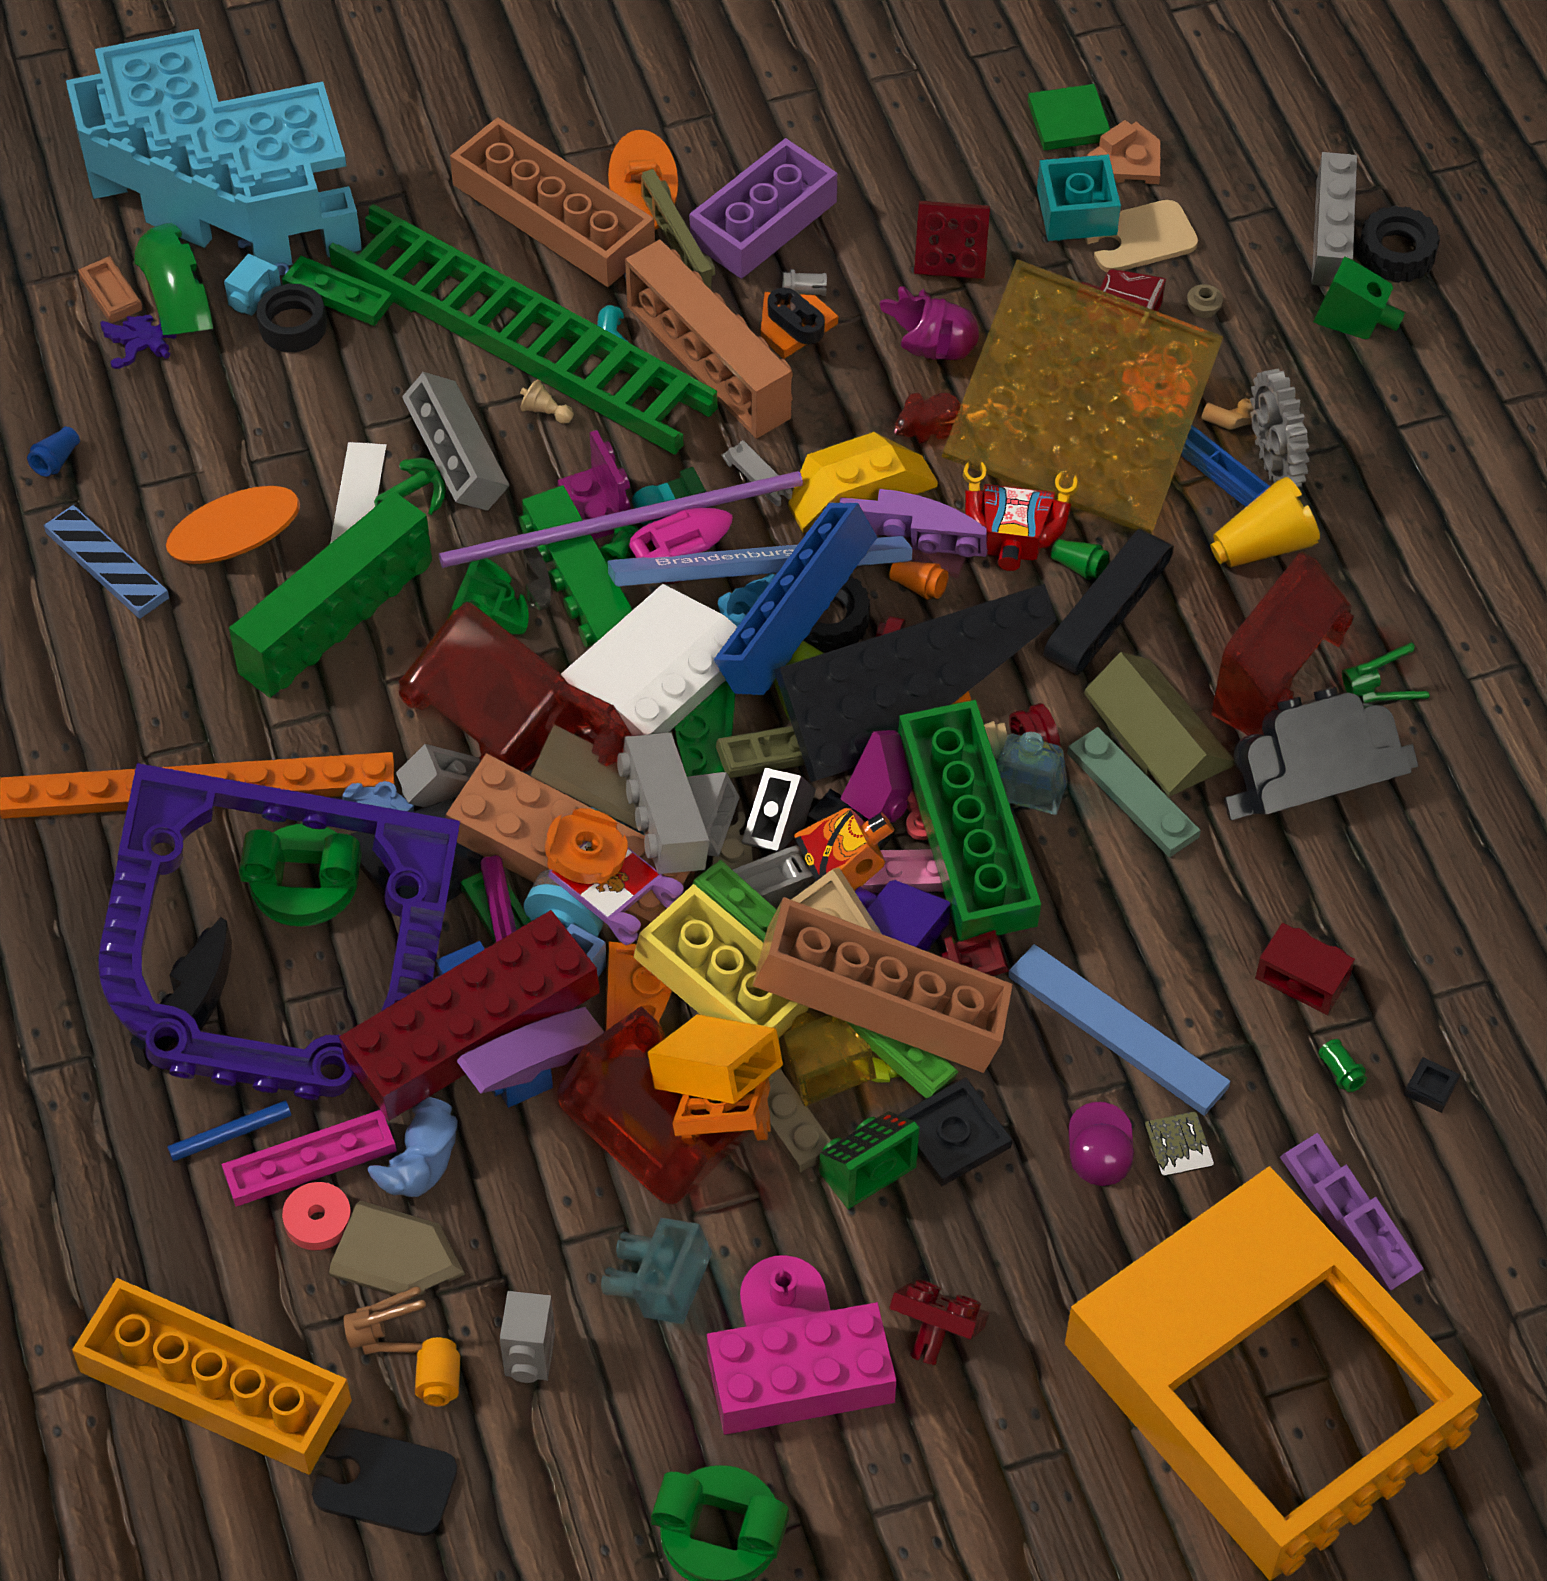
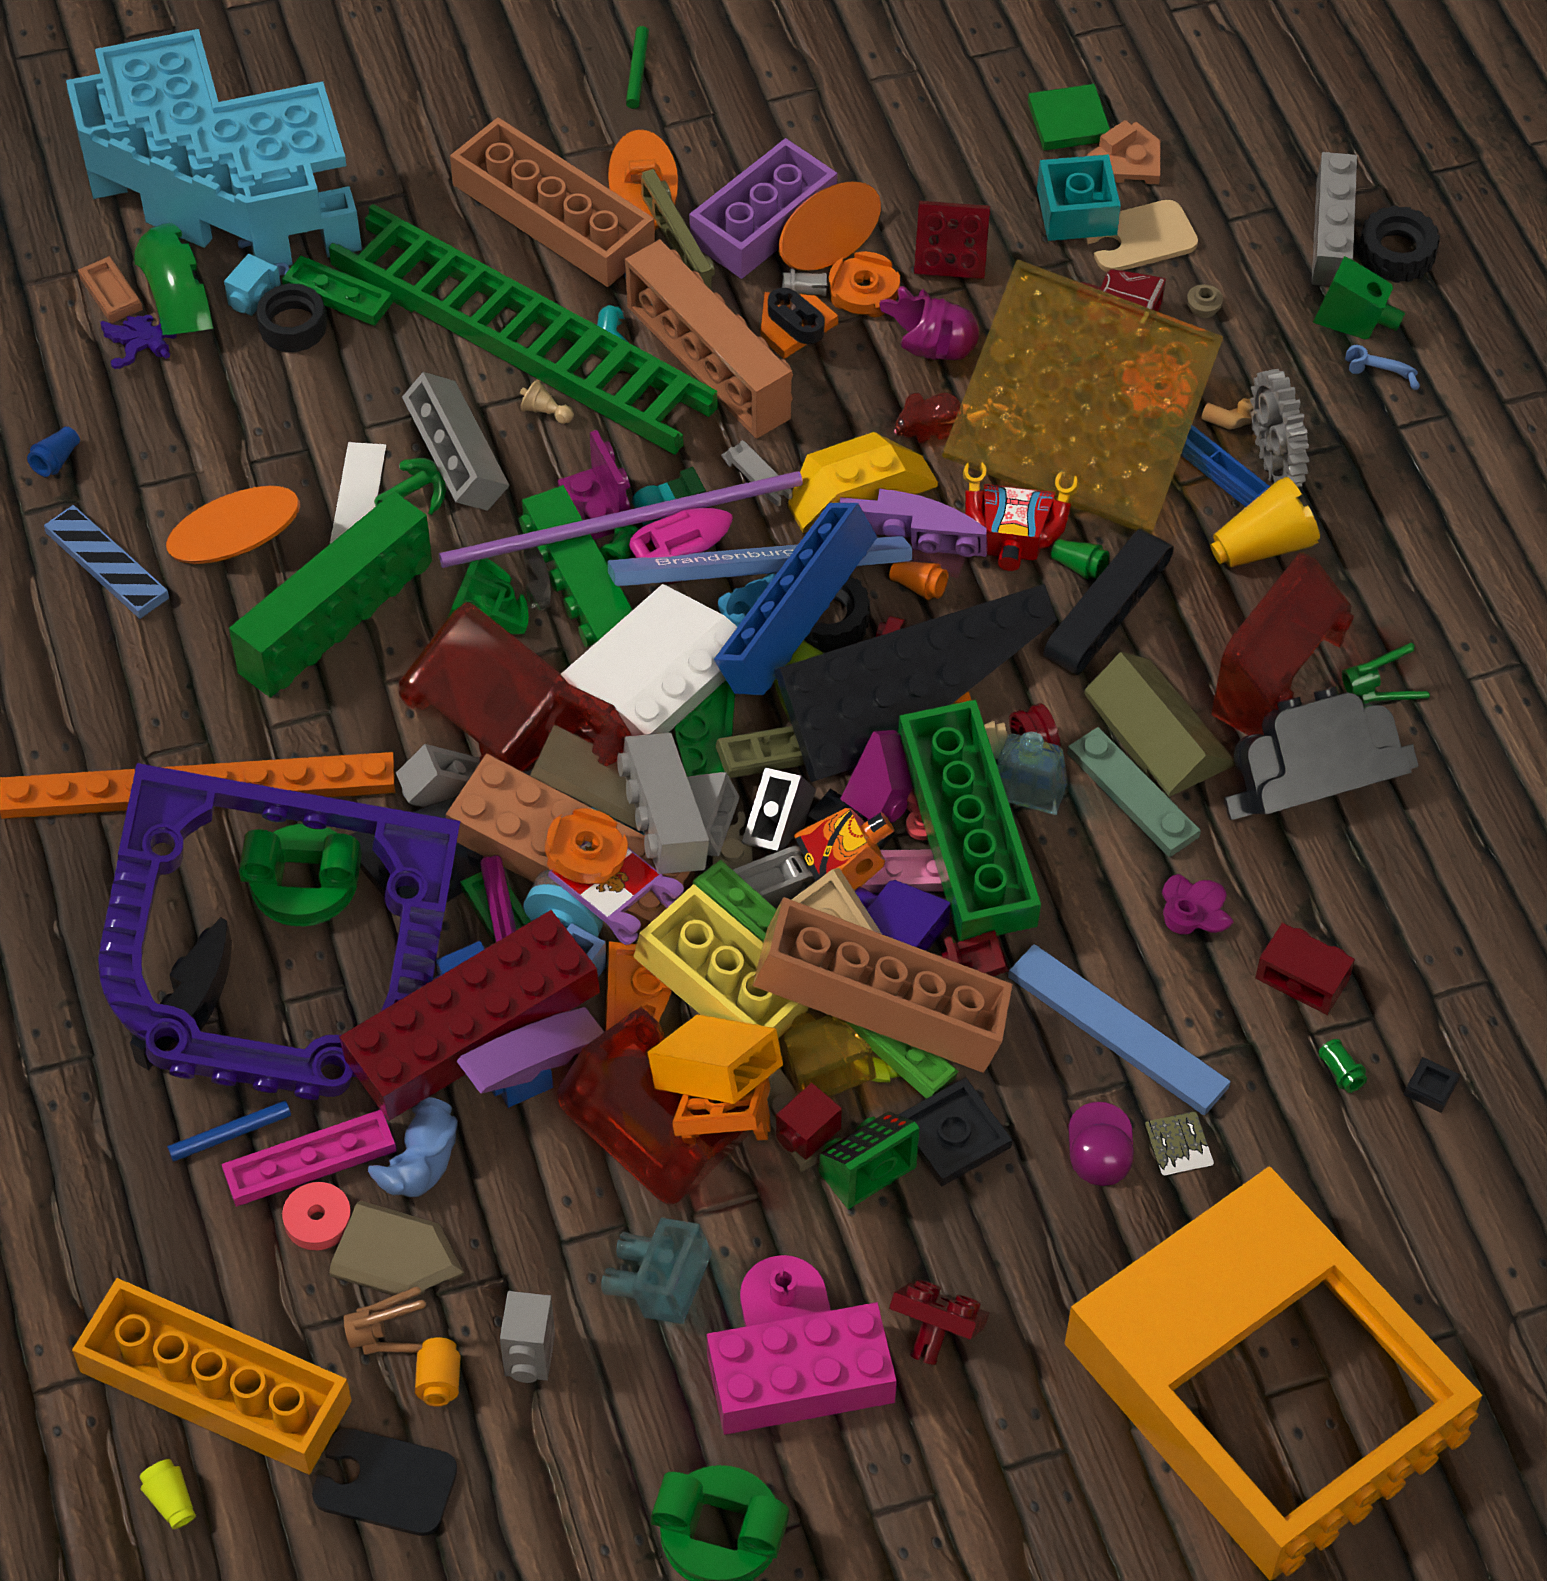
medium blue piece [342,781,414,812] -> none
medium lavender slope [1280,1132,1424,1292] -> none
none -> neon yellow cone [139,1459,196,1529]
none -> green bar [626,26,649,109]
none -> dark red brick [776,1082,842,1160]
none -> orange shield [779,182,881,271]
none -> orange plate [829,251,900,317]
none -> magenta plate [1162,874,1234,934]
none -> medium blue piece [1345,345,1420,390]

